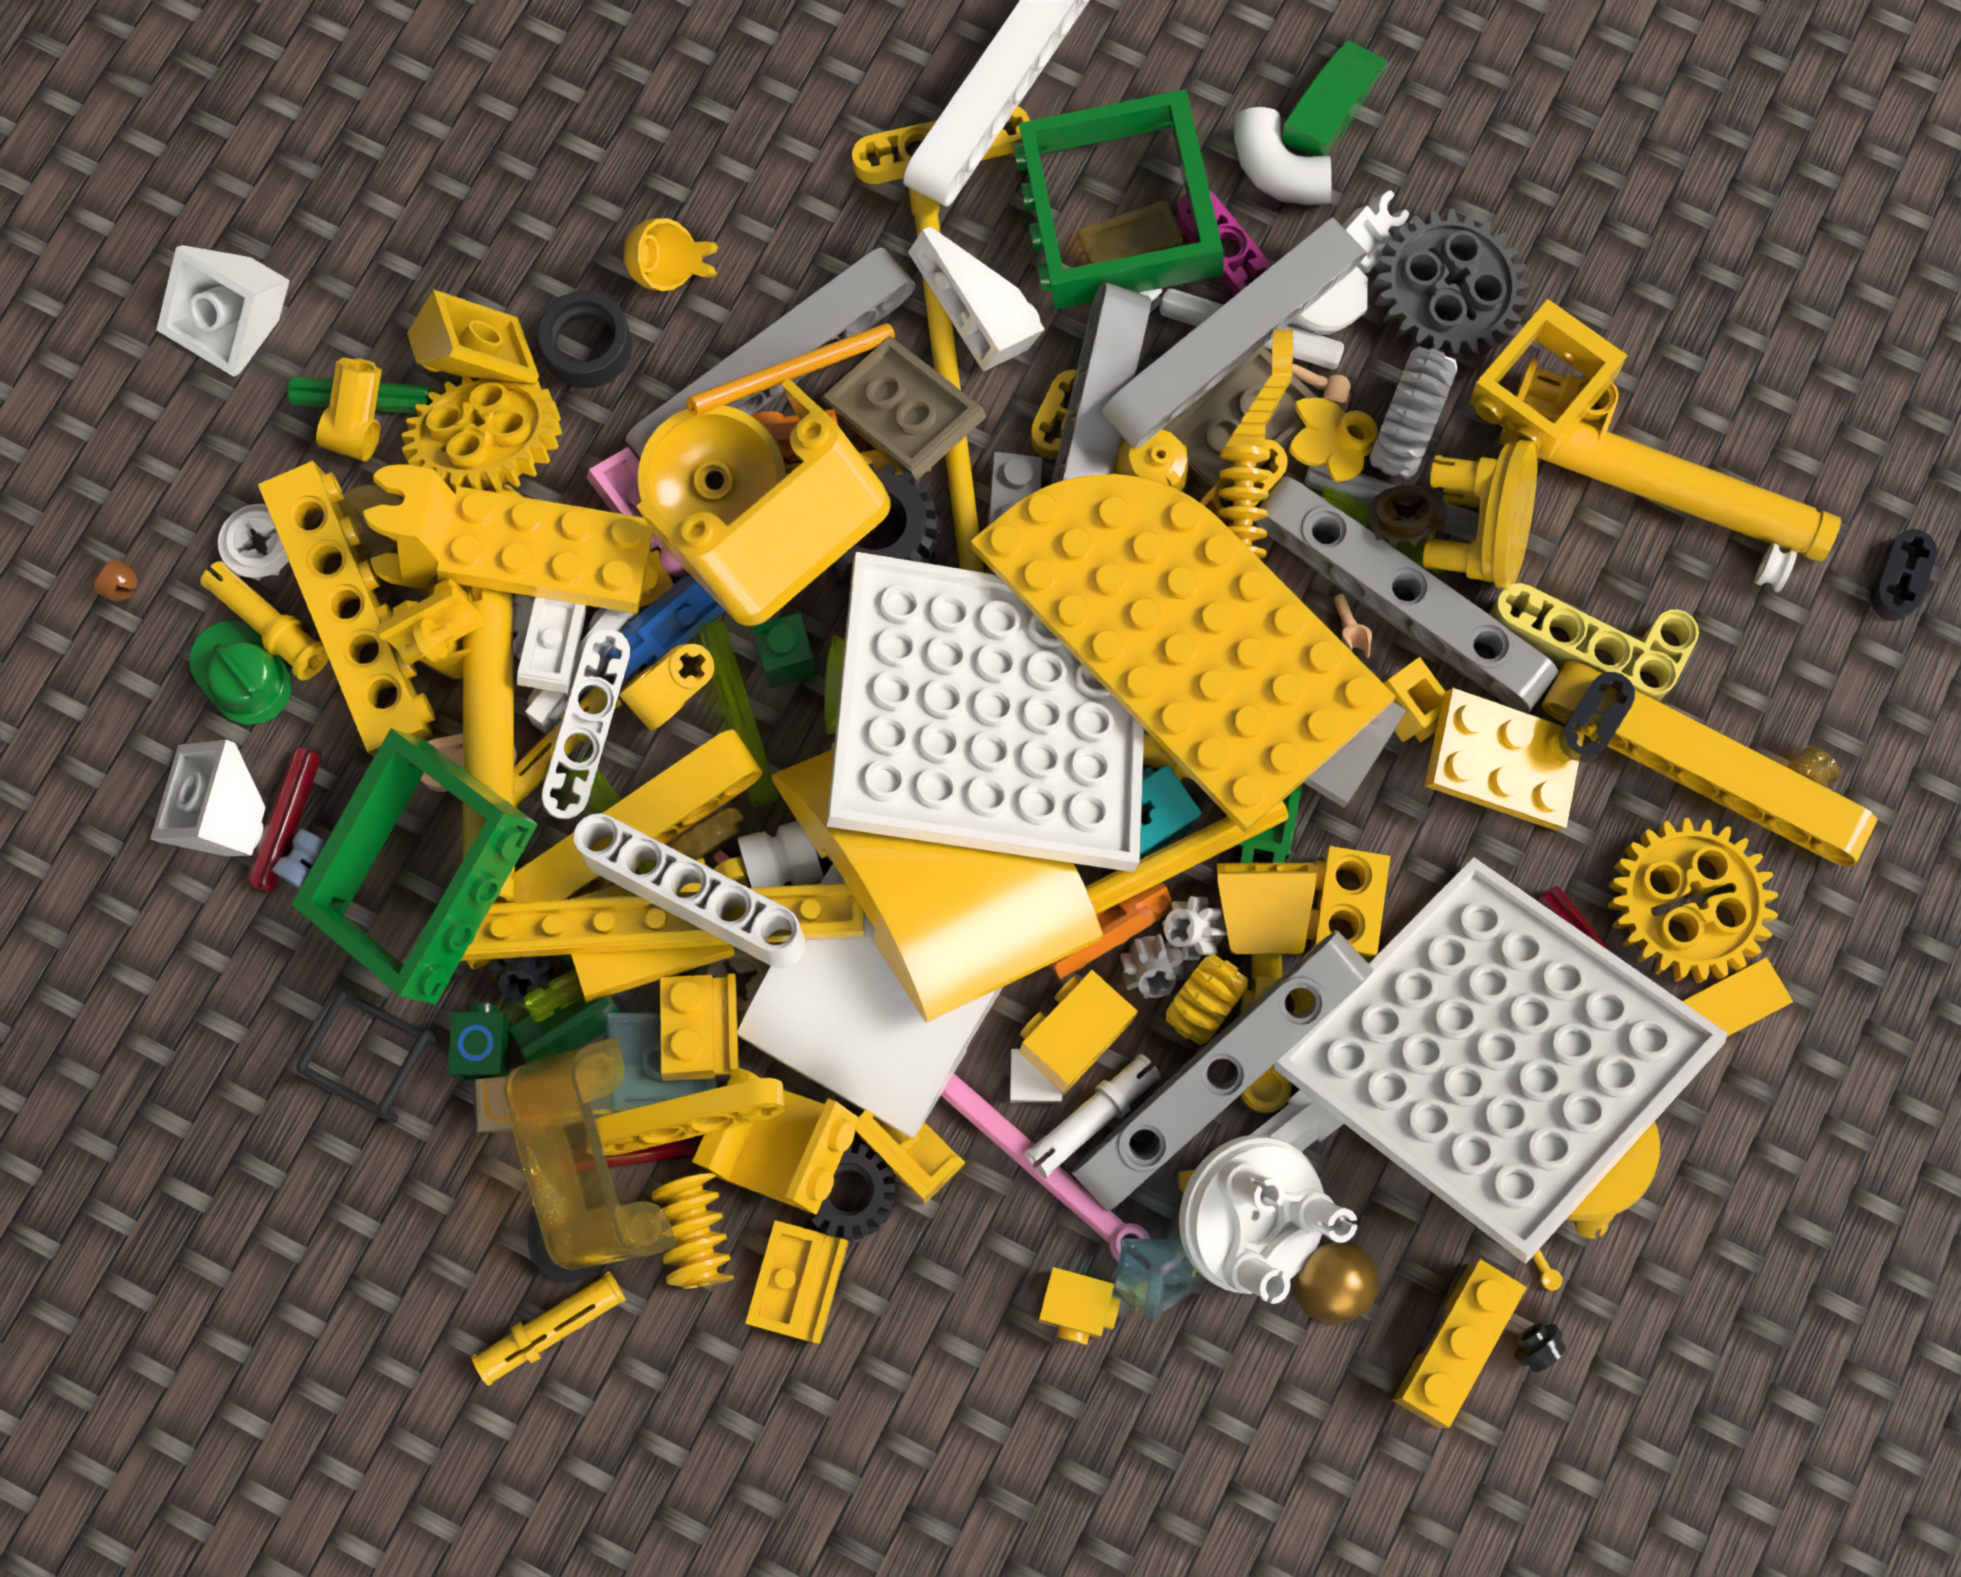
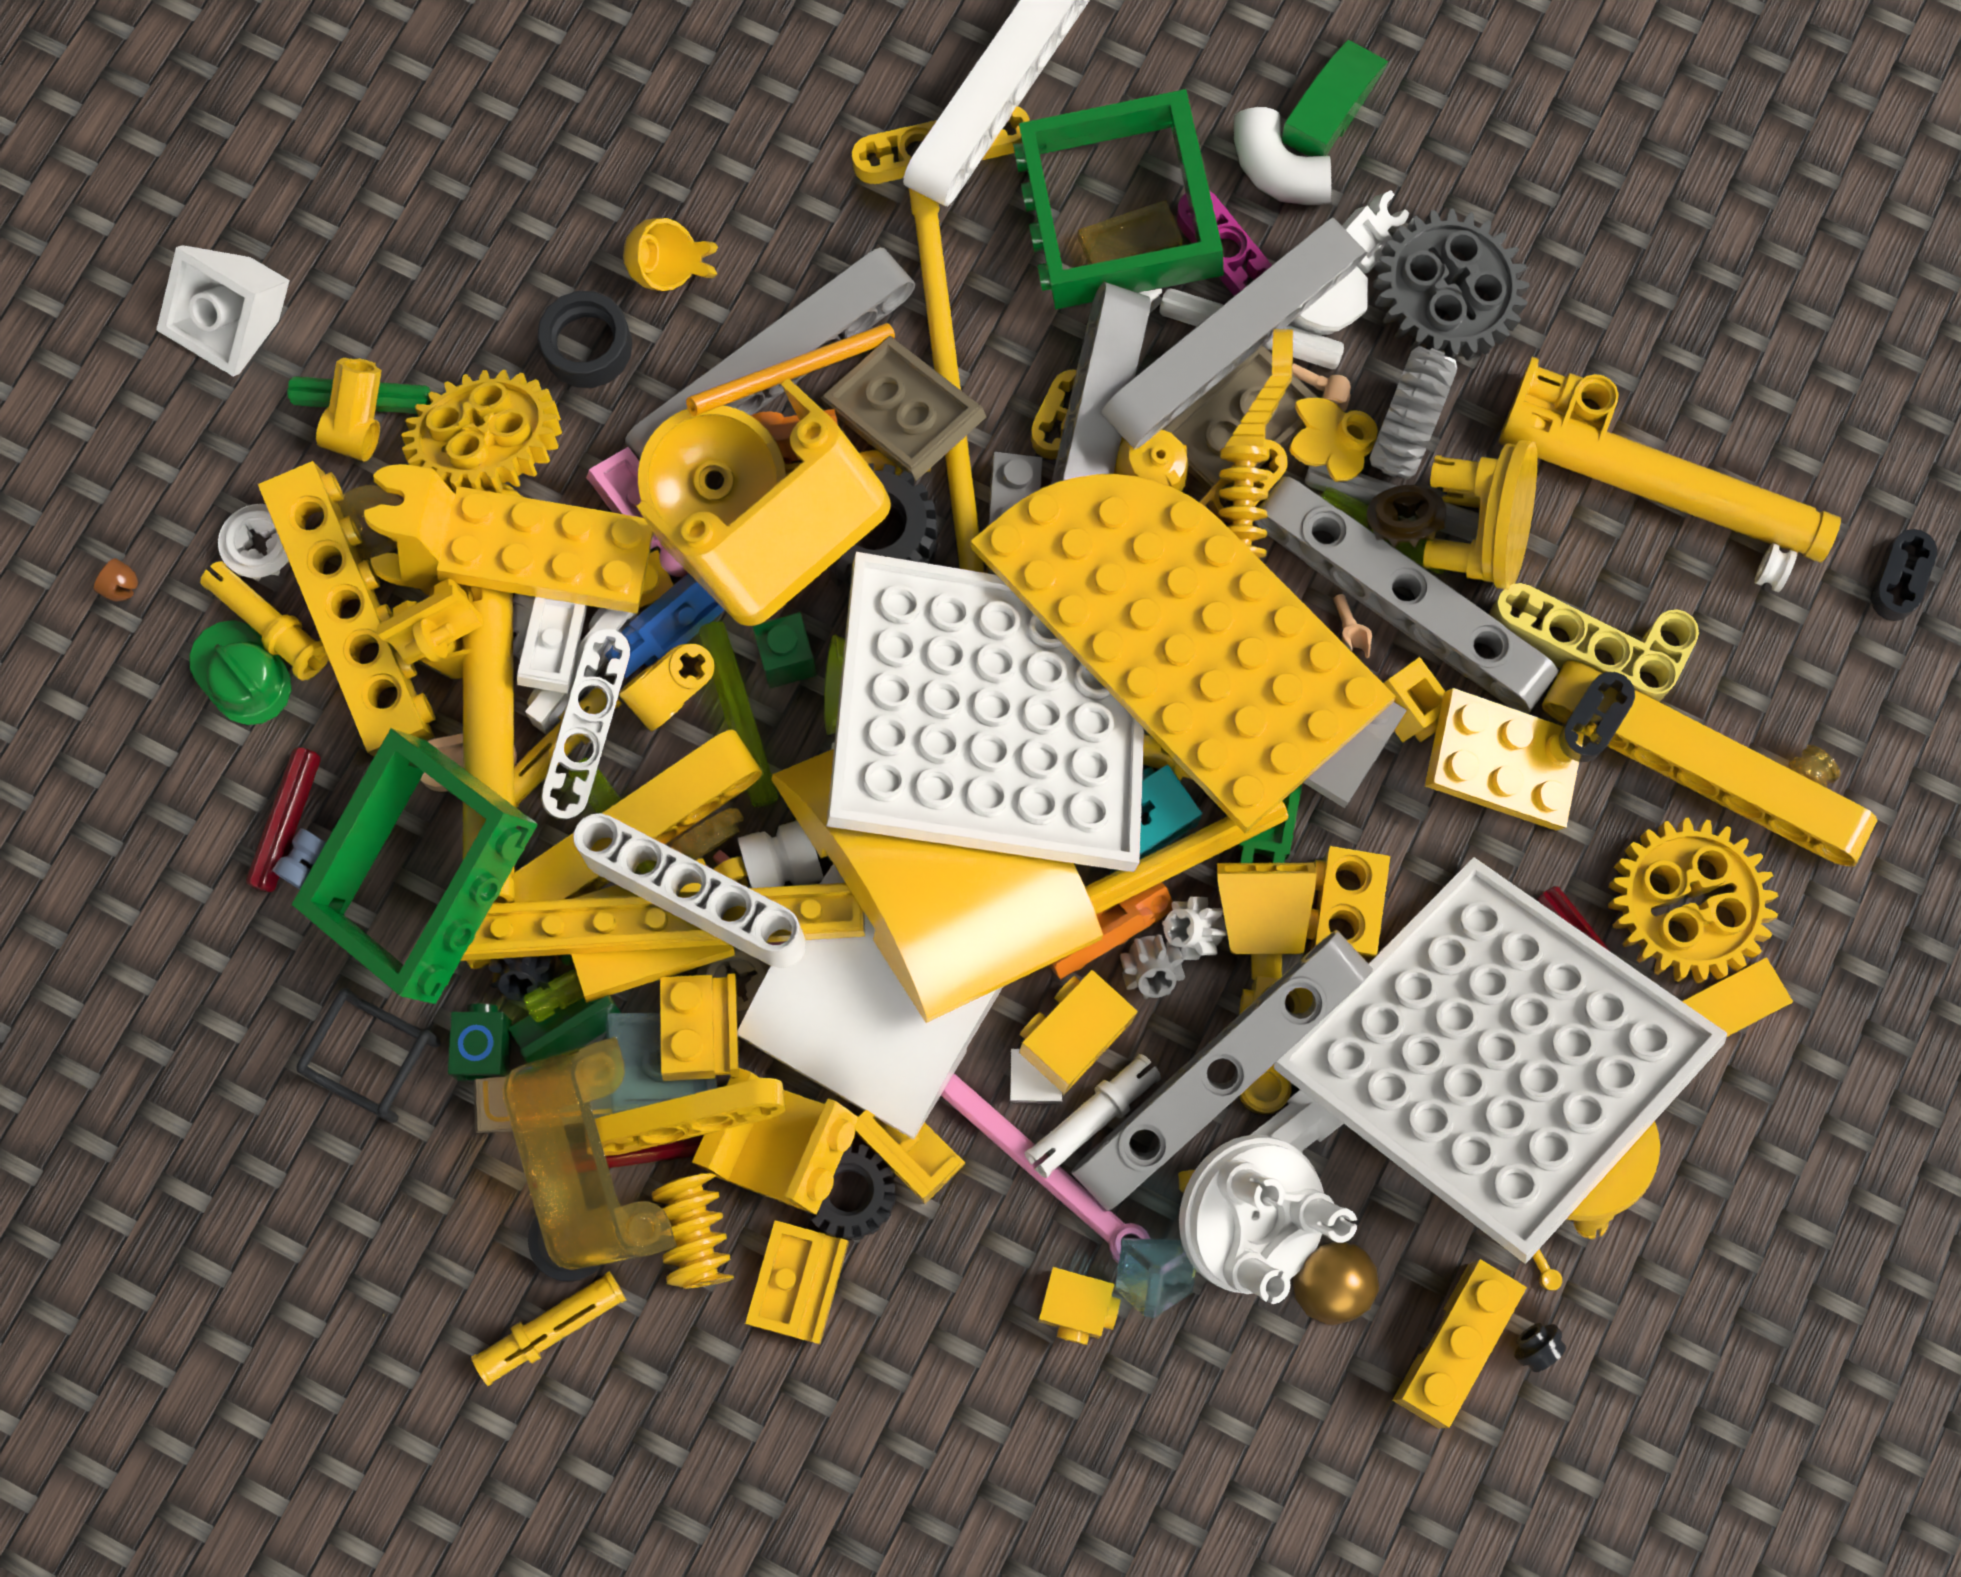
white slope [150,740,265,856] -> none
yellow slope [407,289,539,384] -> none
white slope [908,226,1044,372] -> none
yellow gear [1166,954,1248,1045] -> none
yellow window [1469,299,1628,460] -> none

